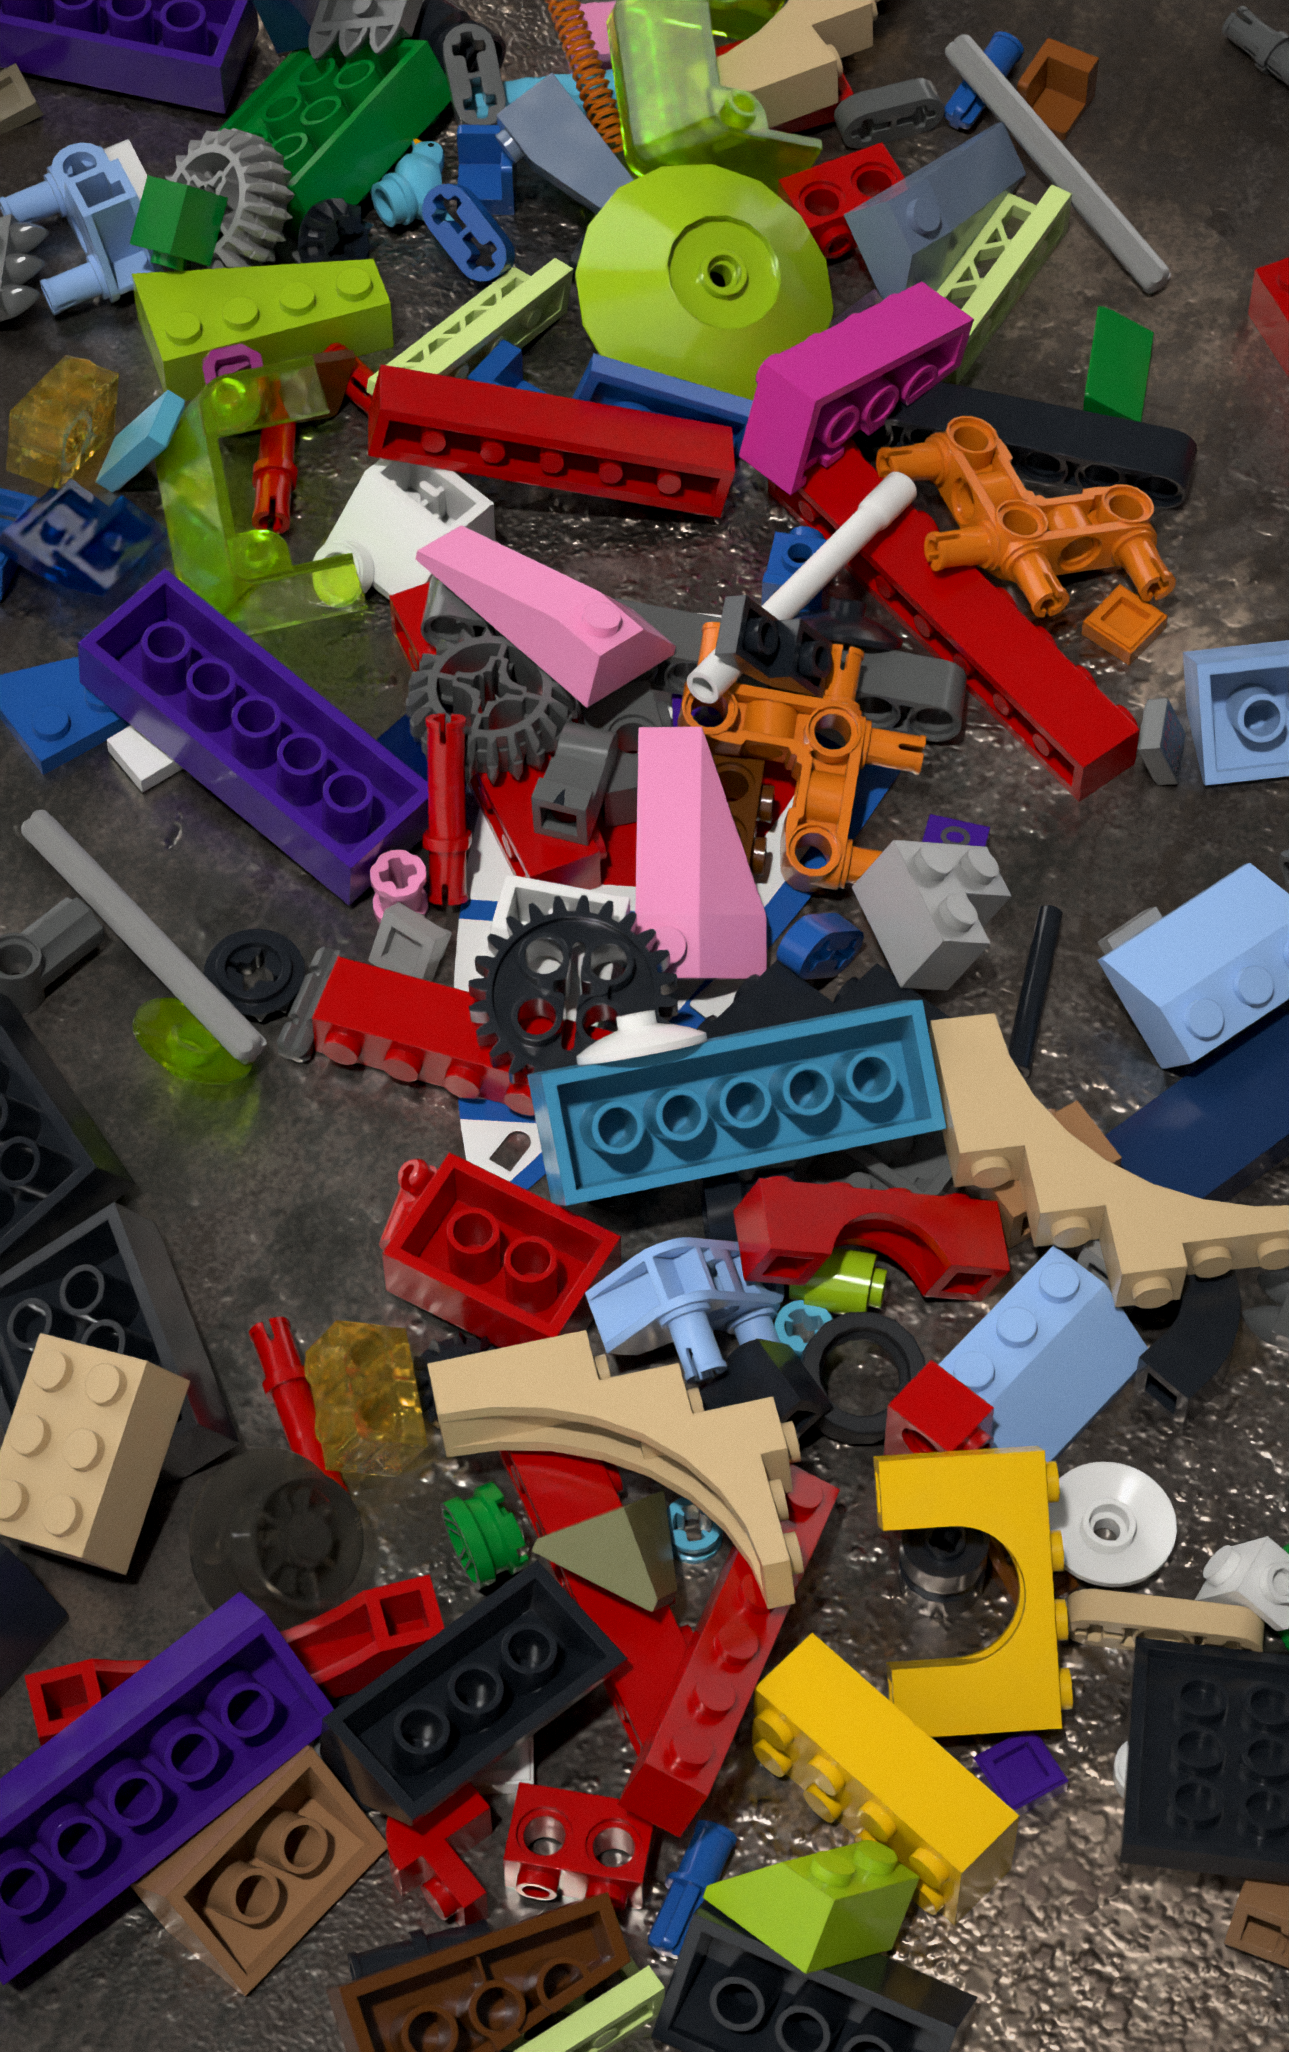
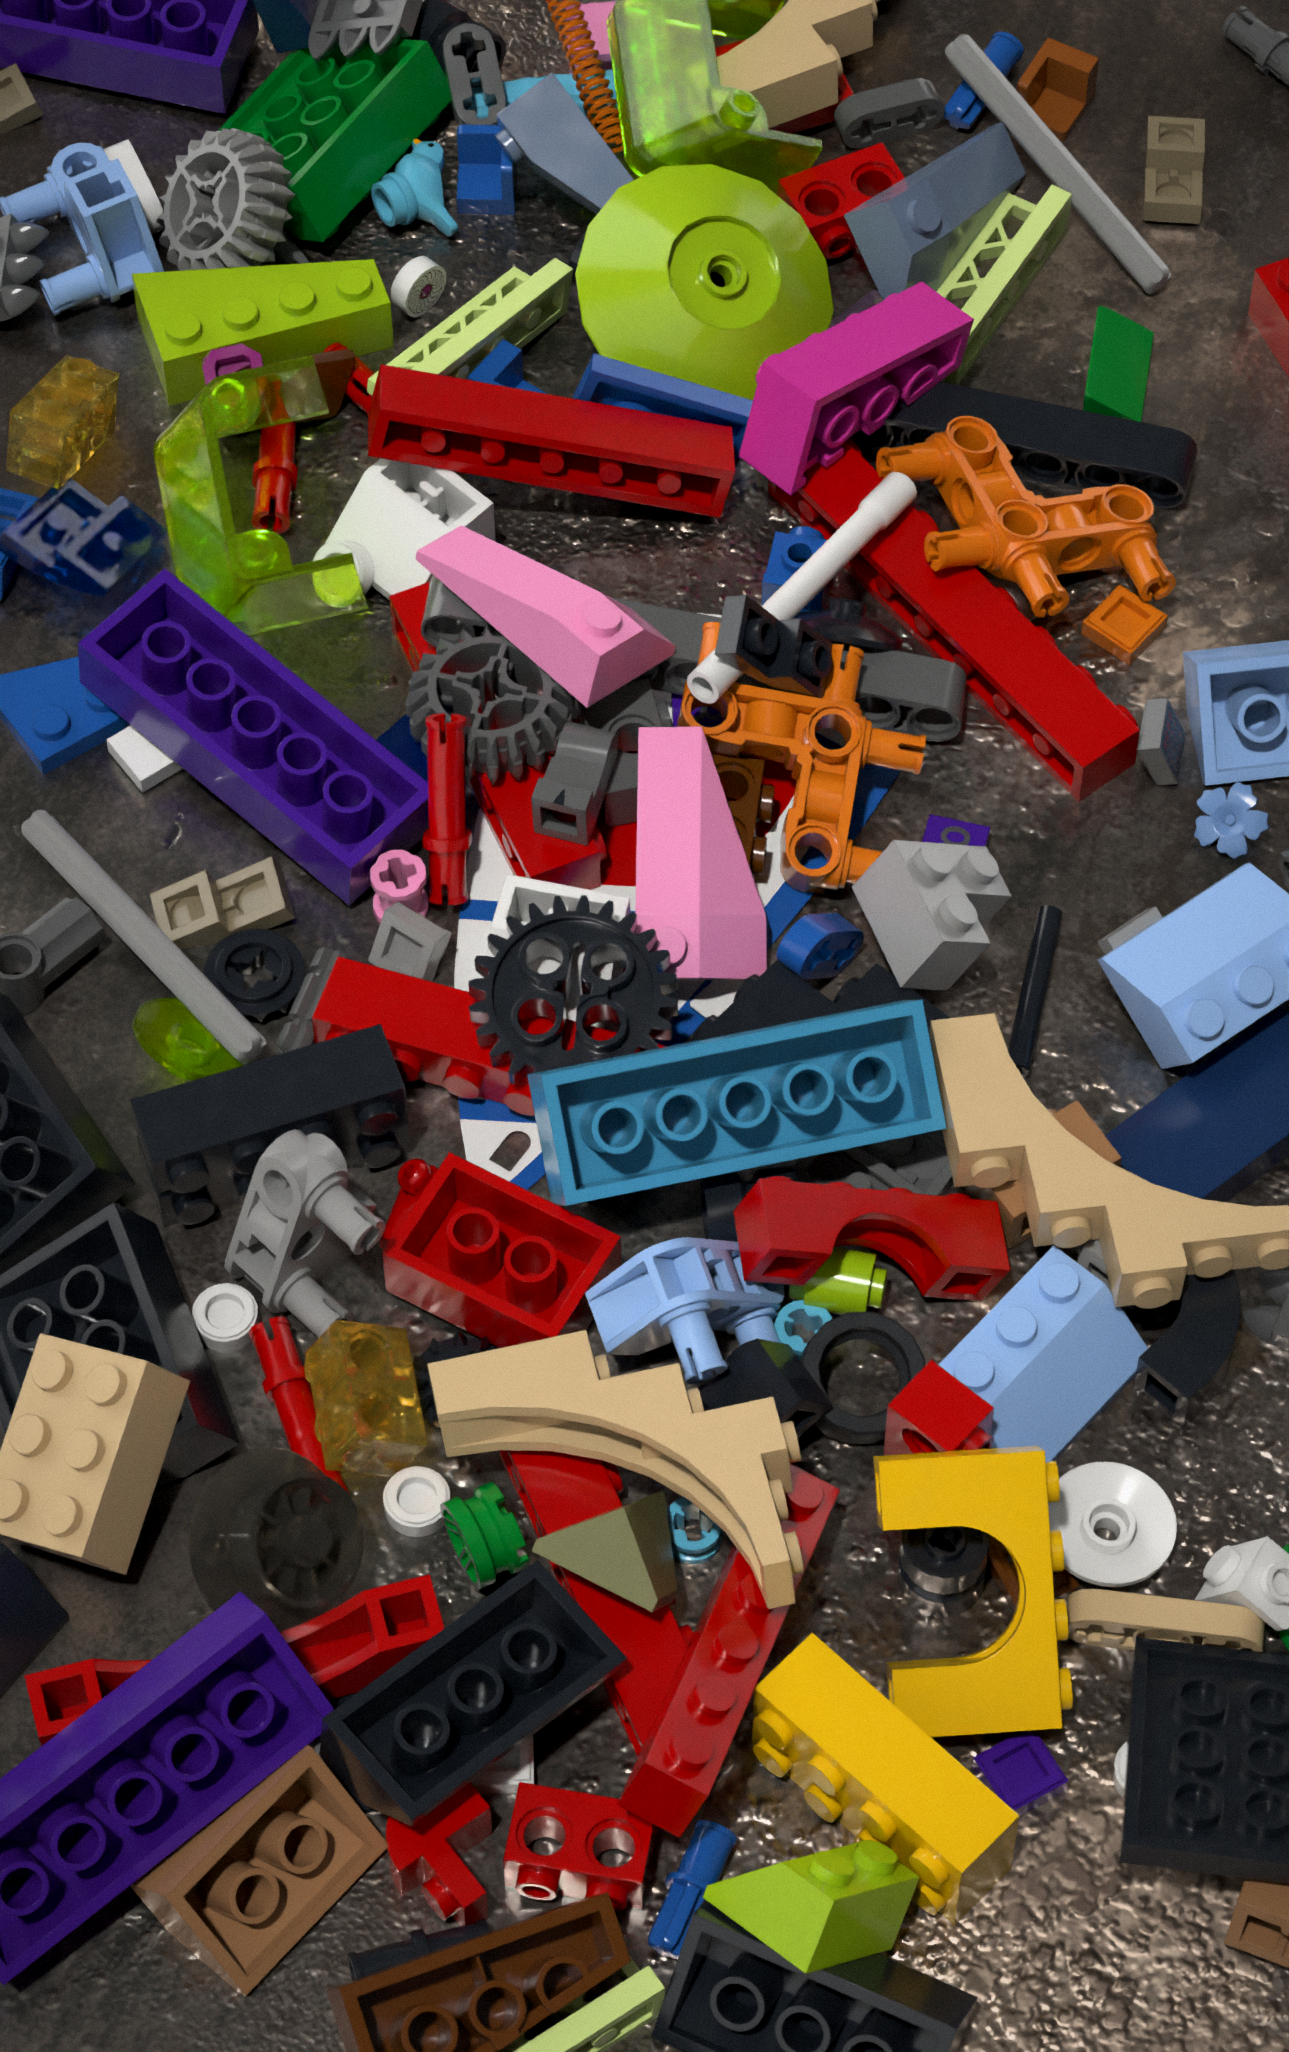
medium azure tile [95,390,185,493] -> none
green brick [129,175,228,271] -> none
black gear [298,198,378,263] -> none
blue beam [422,184,515,282] -> none
white dish [576,1010,707,1065] -> none
none -> black piece [130,1024,411,1228]
none -> dark tan slope [150,856,295,949]
none -> white tile [192,1283,259,1352]
none -> light grey piece [224,1129,386,1345]
none -> white tile [383,1466,451,1537]
none -> white tile [391,256,446,317]
none -> dark tan slope [1143,115,1205,224]
none -> medium blue plant [1194,782,1270,859]

